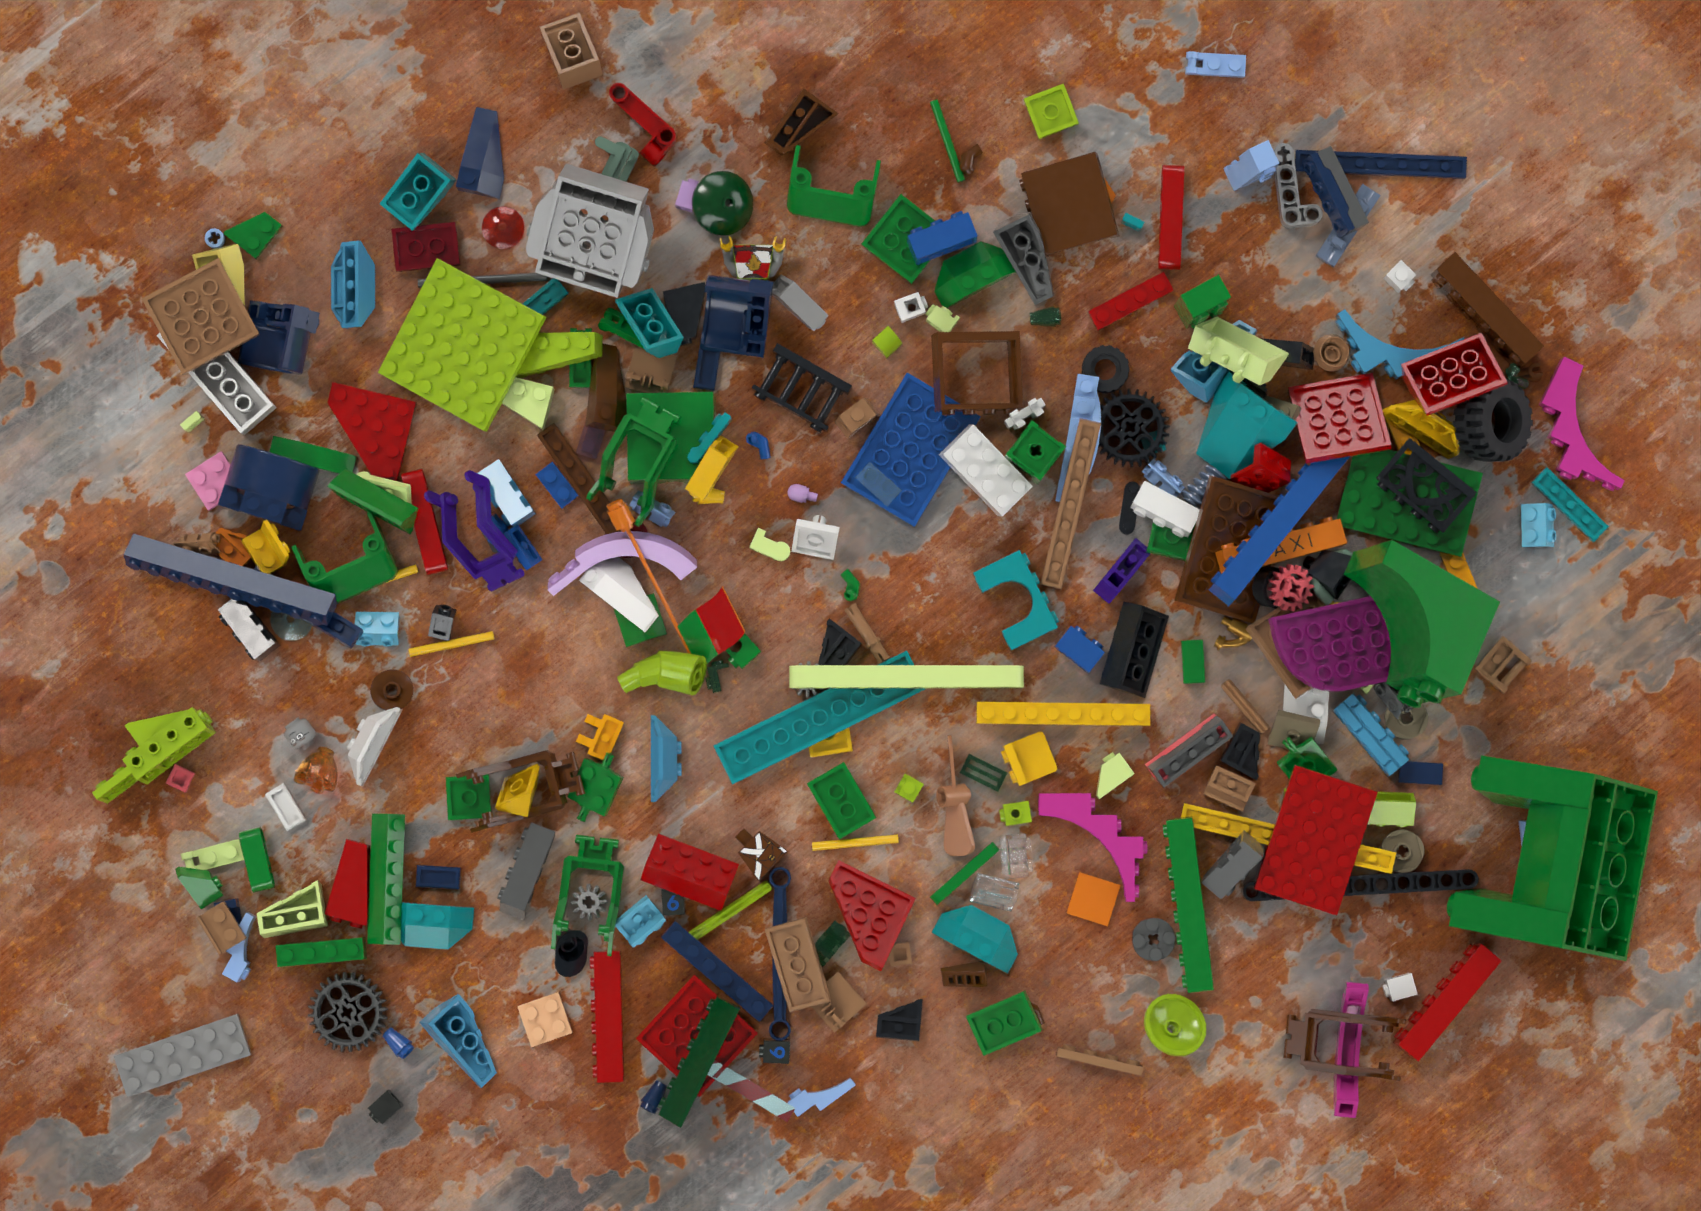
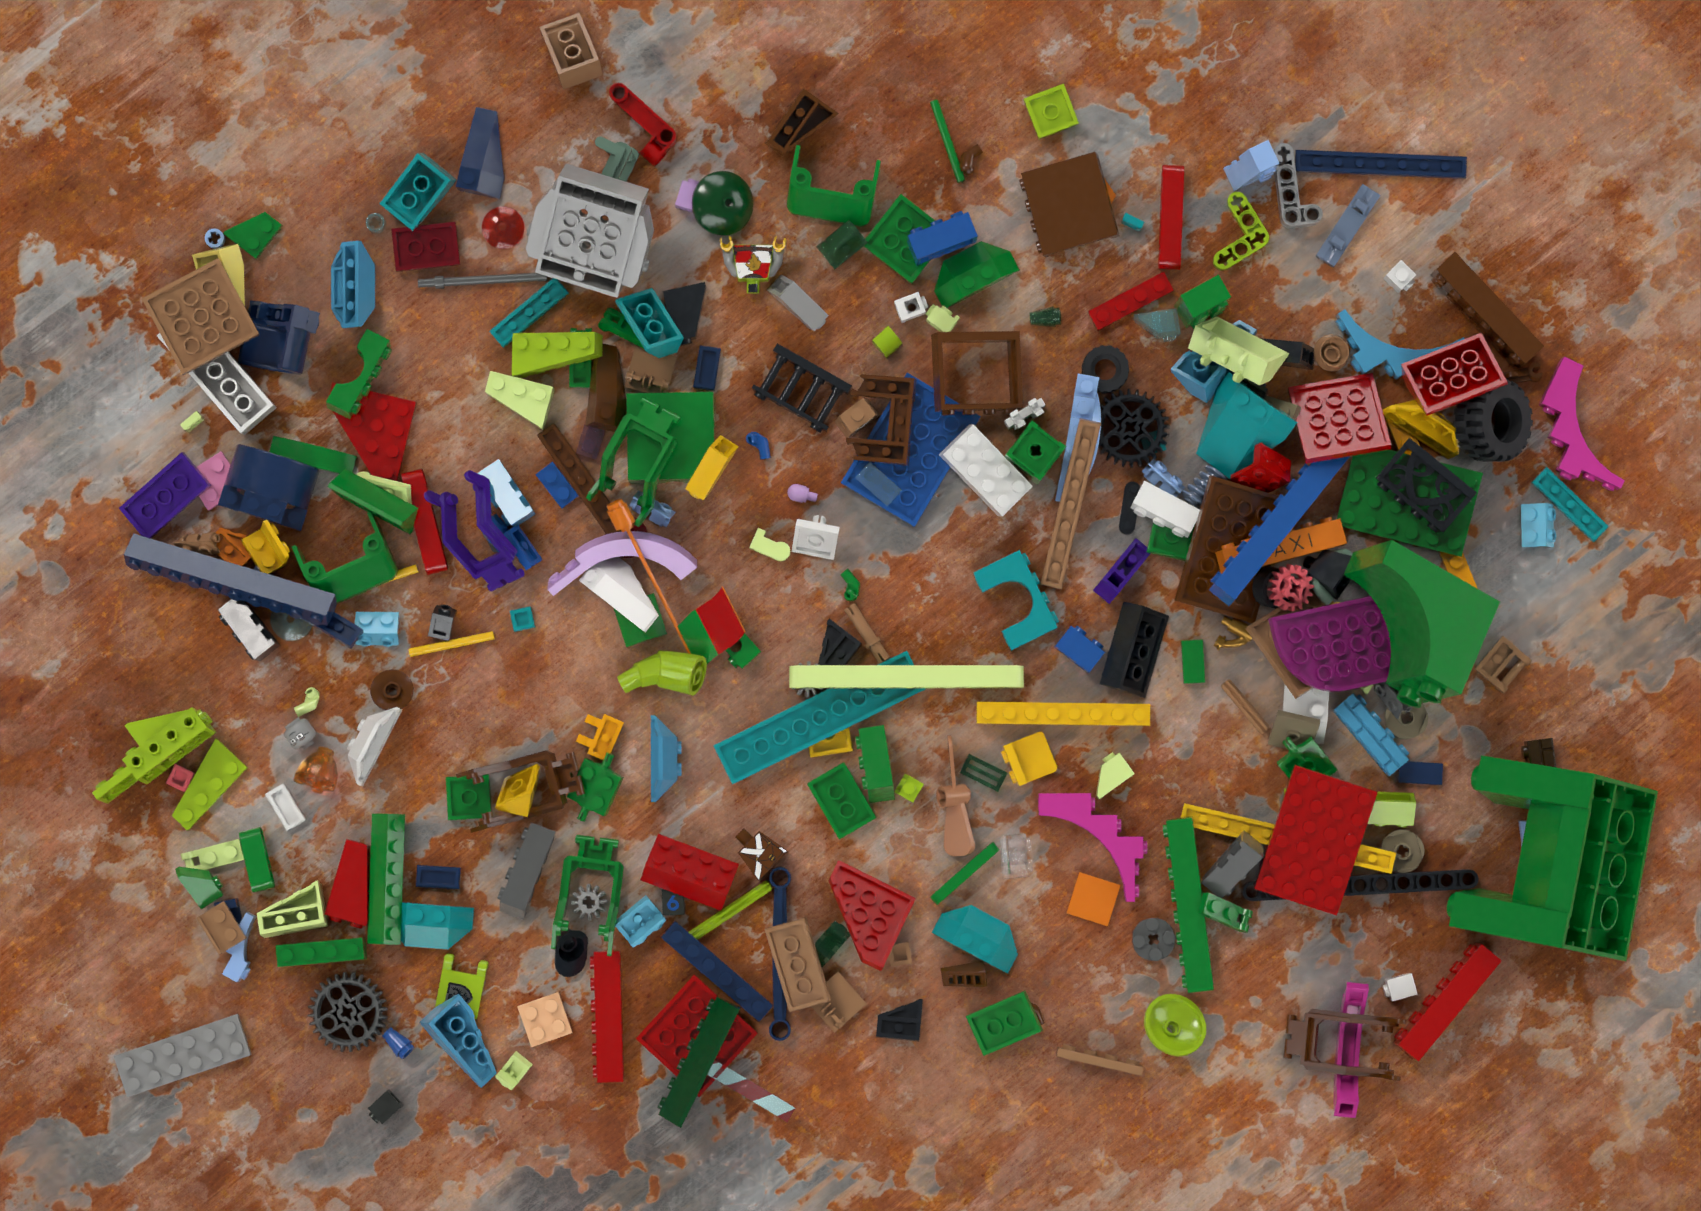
lime plate [378,258,546,432] -> none
dark blue cone [640,1080,667,1114] -> none
teal hinge [687,412,732,464] -> none
yellow cone [692,488,725,504] -> none
dark blue piece [700,275,773,358] -> none
clear green bracket [705,660,730,693] -> none
pearl dark grey brick [759,1040,790,1064] -> none
light blue slope [787,1077,856,1117] -> none
yellow bar [812,834,899,851] -> none
clear brick [969,873,1019,912] -> none
dark grey wedge [993,213,1054,305] -> none
lime brick [999,801,1032,826] -> none
dark grey piece [1145,714,1233,787] -> none
light blue plate [1185,51,1246,78] -> none
medium nougat plate [1203,766,1256,812] -> none
black wing [1219,722,1260,780] -> none
dark blue piece [1302,146,1369,238] -> none
clear green arm [1505,363,1529,389] -> none
none -> dark purple plate [119,452,211,539]
none -> lime wing [172,738,248,831]
none -> yellowish green arm [294,687,320,717]
none -> green arch [326,329,392,419]
none -> clear light blue bush [366,213,386,234]
none -> lime flag [435,953,488,1019]
none -> yellowish green bracket [495,1051,533,1090]
none -> teal tile [510,606,536,632]
none -> clear green brick [816,220,868,270]
none -> reddish brown wedge [846,374,917,466]
none -> green wedge [855,725,895,803]
none -> clear light blue slope [1133,308,1181,342]
none -> green plate [1198,893,1253,933]
none -> lime beam [1213,192,1269,271]
none -> dark brown brick [1521,738,1557,768]

